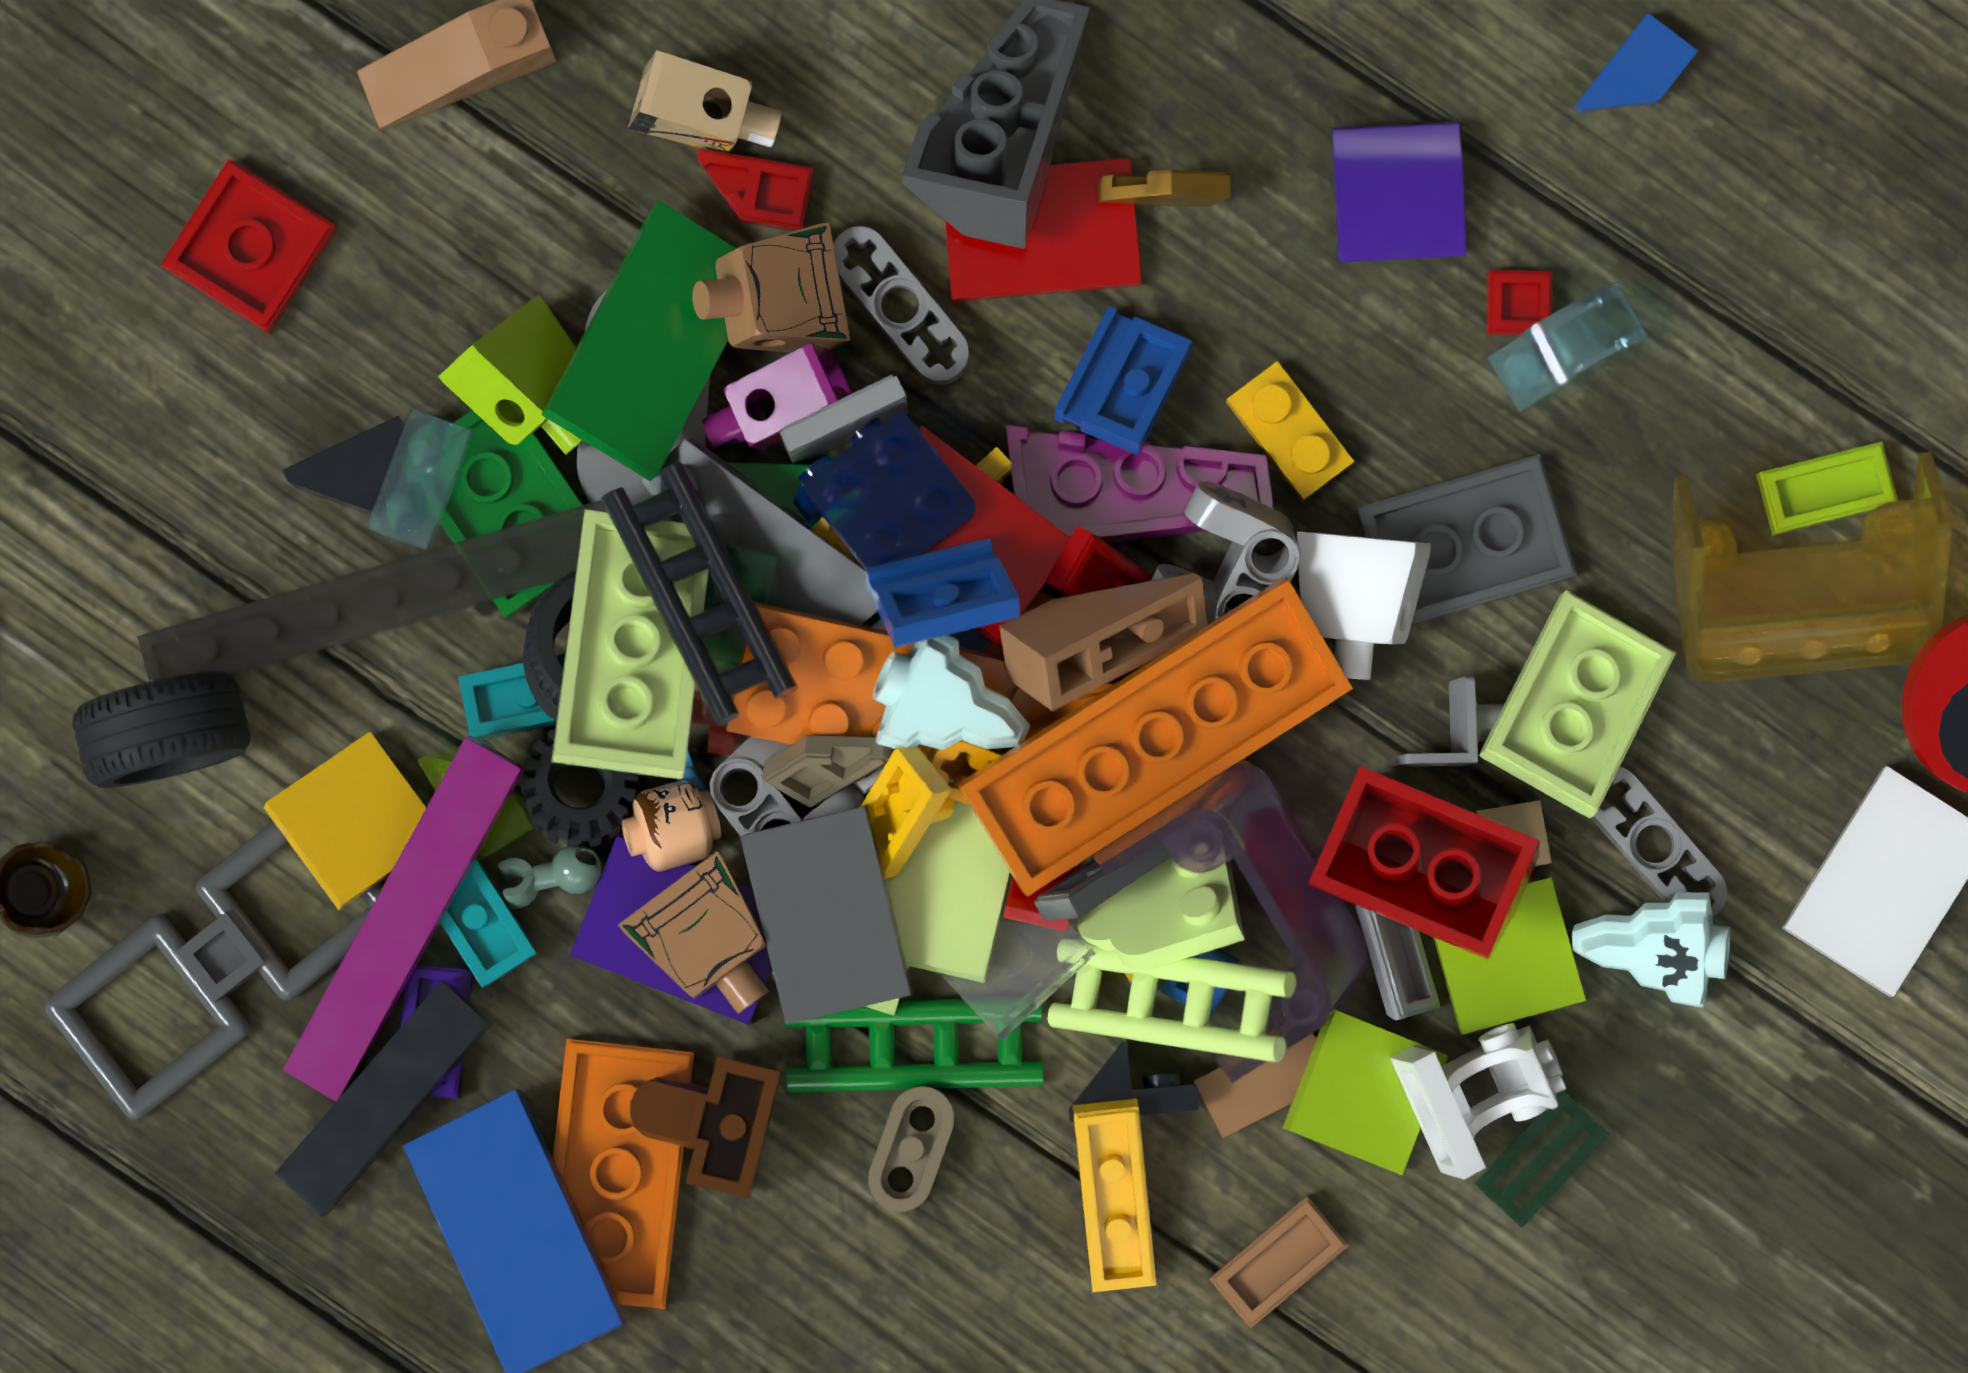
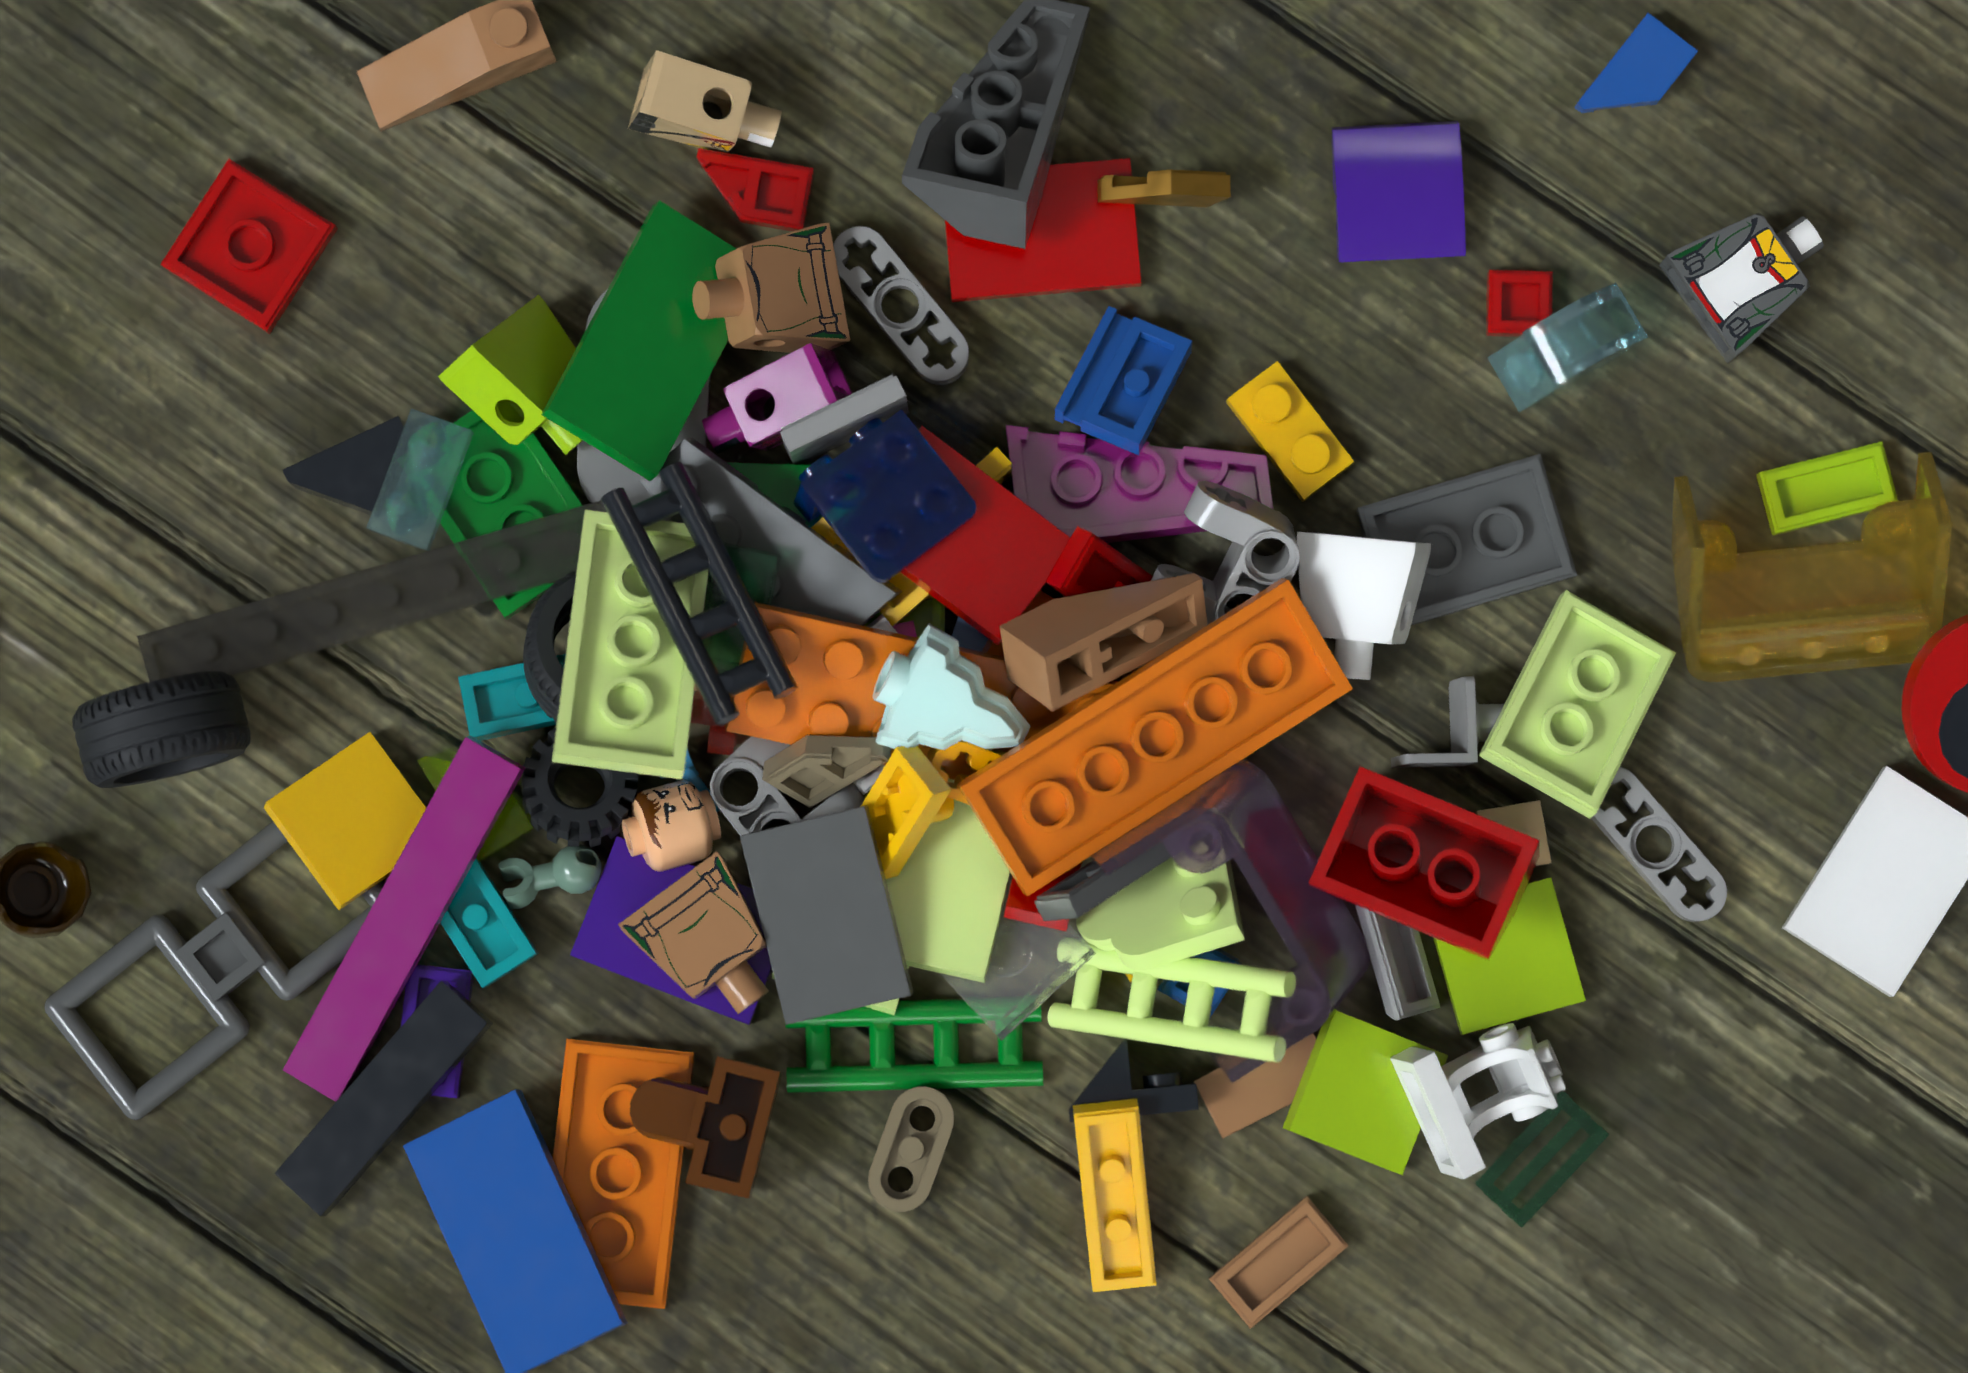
blue plate [866,538,1020,648] -> none
light aqua rock [1572,893,1731,1008] -> none
none -> torso [1659,213,1824,364]

